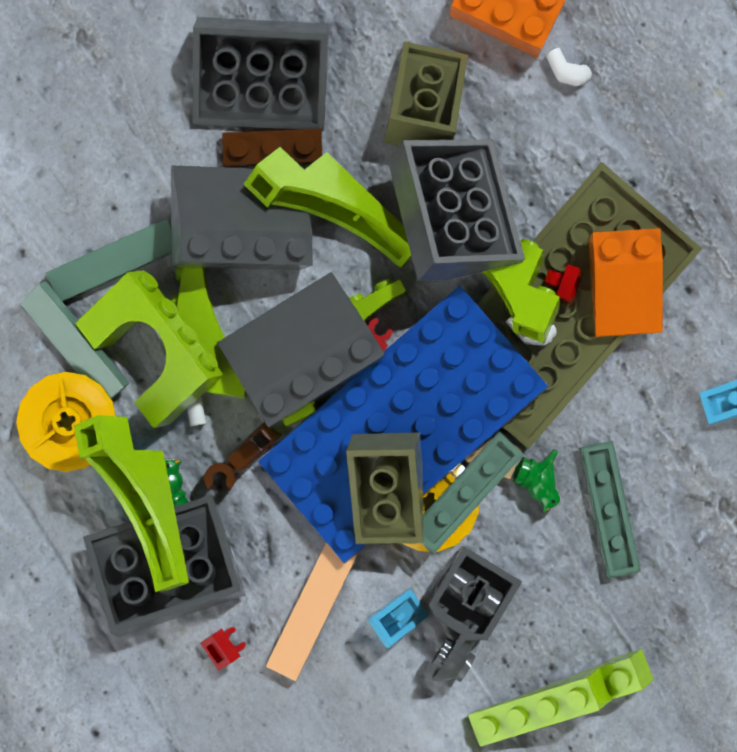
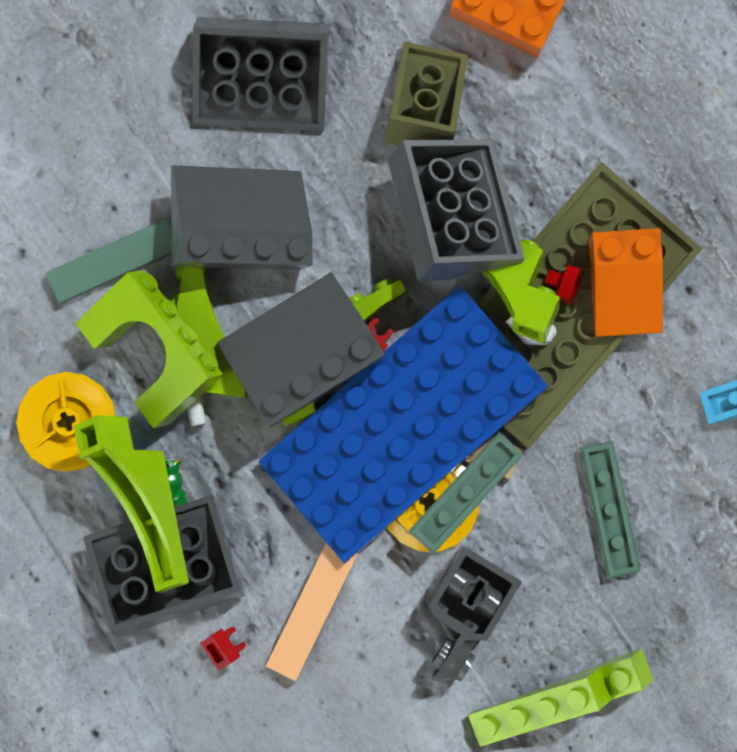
sand green tile [20,281,129,400] -> none
reddish brown piece [204,422,283,490] -> none
reddish brown plate [222,129,322,168] -> none
lime arch [243,147,412,268] -> none
olive slope [346,433,424,544] -> none
medium azure slope [367,588,429,649] -> none
green animal [513,449,560,512] -> none
white arm [545,48,592,86] -> none

